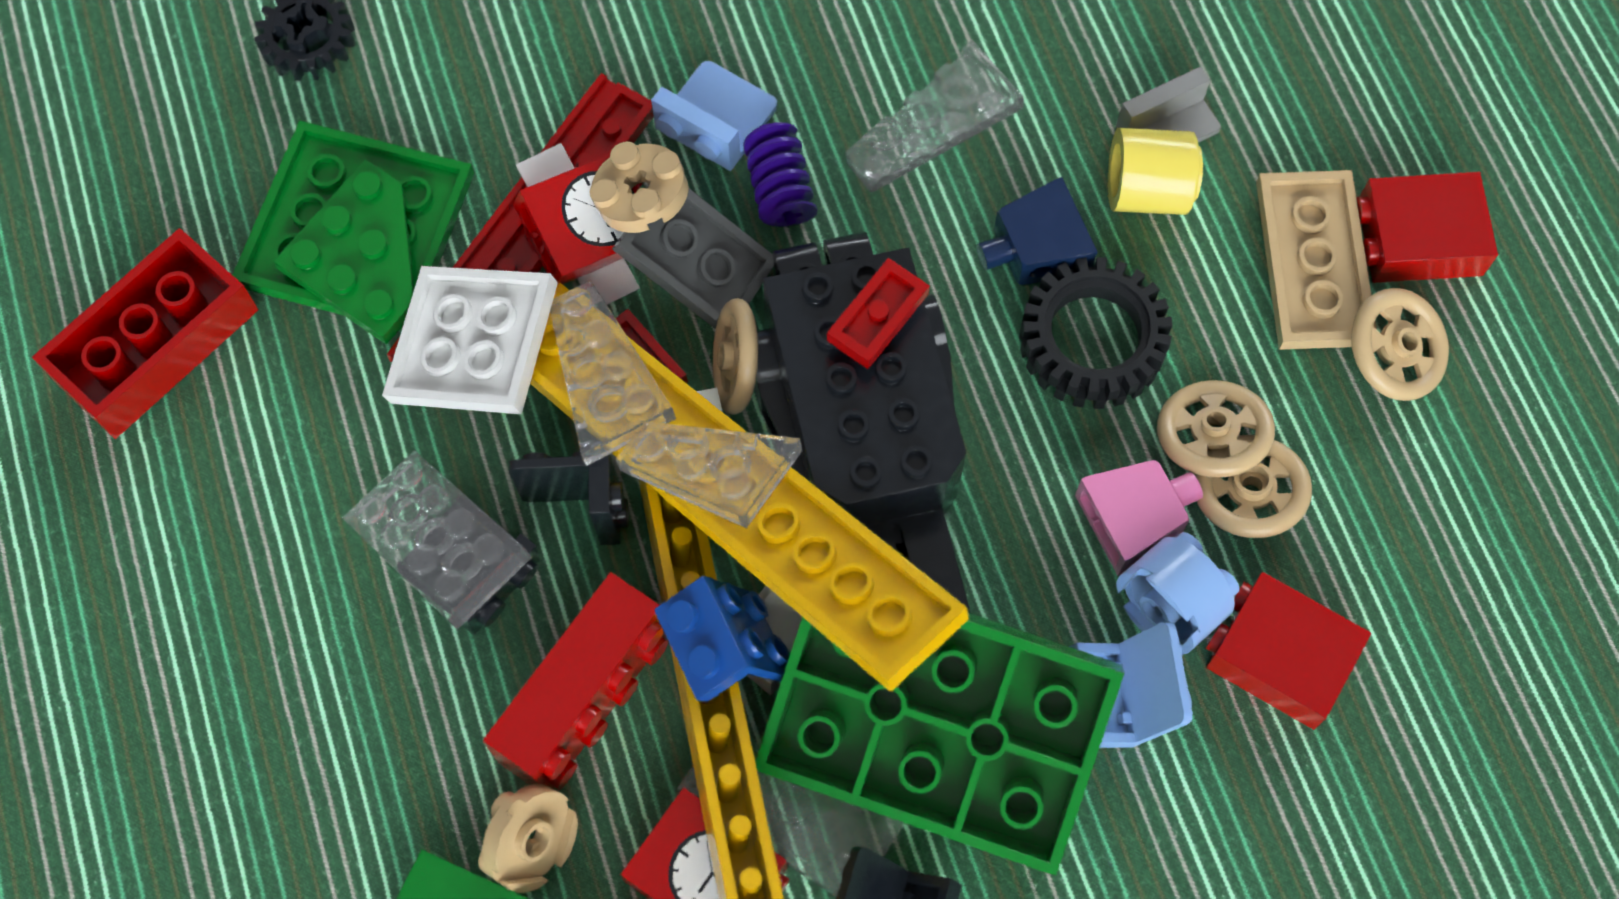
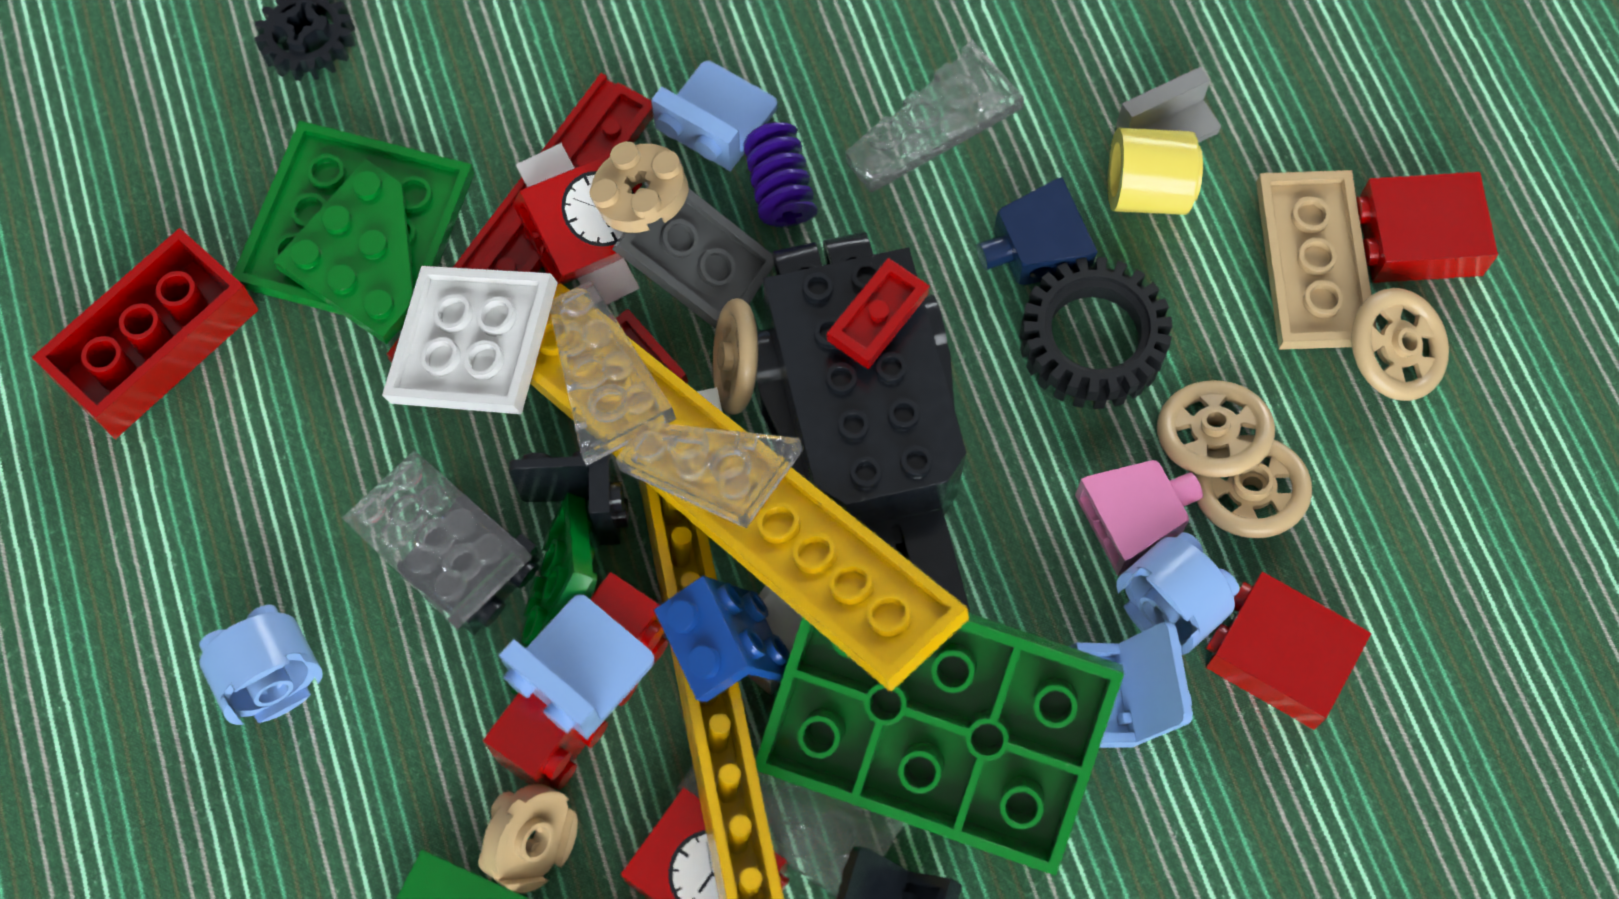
none -> light blue brick [199,605,323,725]
none -> light blue bracket [499,595,654,739]
none -> green plate [510,492,597,695]

